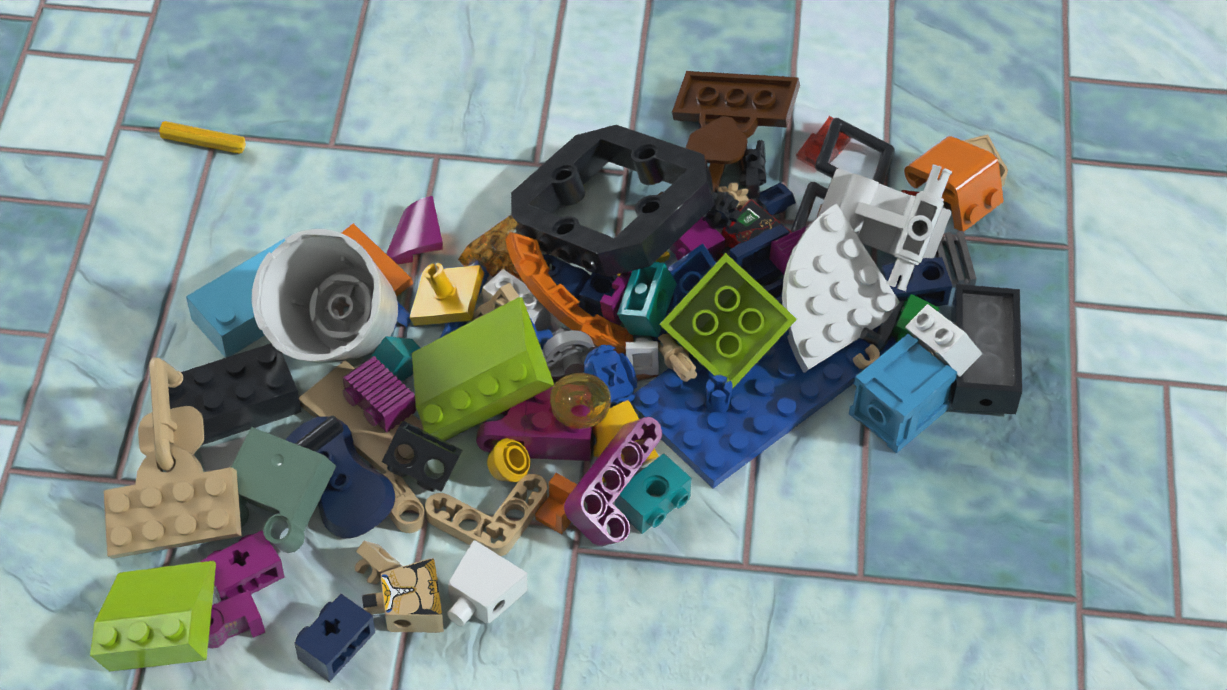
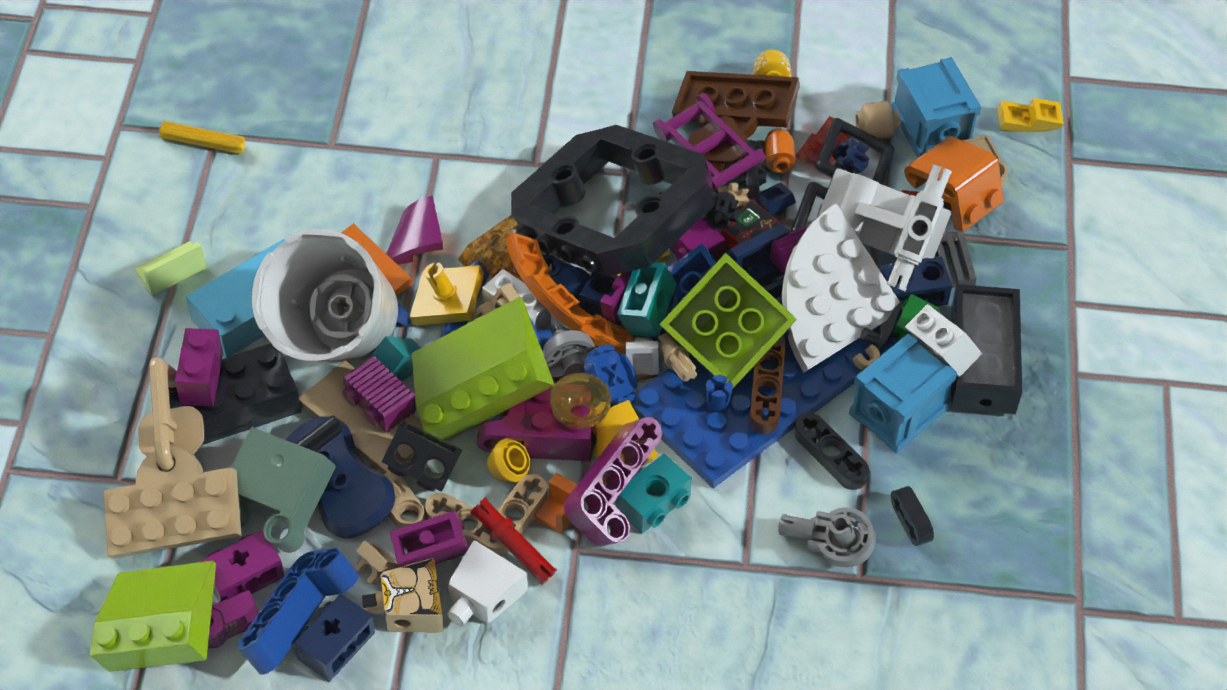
none -> yellowish green panel [135,241,207,296]
none -> magenta brick [175,328,223,406]
none -> blue beam [237,548,359,675]
none -> magenta brick [389,510,470,567]
none -> red pin [470,497,557,585]
none -> magenta piece [653,93,766,190]
none -> reddish brown beam [749,333,786,434]
none -> yellow head [753,49,792,77]
none -> orange brick [764,129,796,173]
none -> light grey pin [778,507,876,567]
none -> black beam [794,413,869,490]
none -> dark blue gear [832,138,870,174]
none -> tan head [855,101,900,140]
none -> black beam [891,486,934,546]
none -> dark azure container [892,57,981,158]
none -> yellow slope [997,98,1064,132]

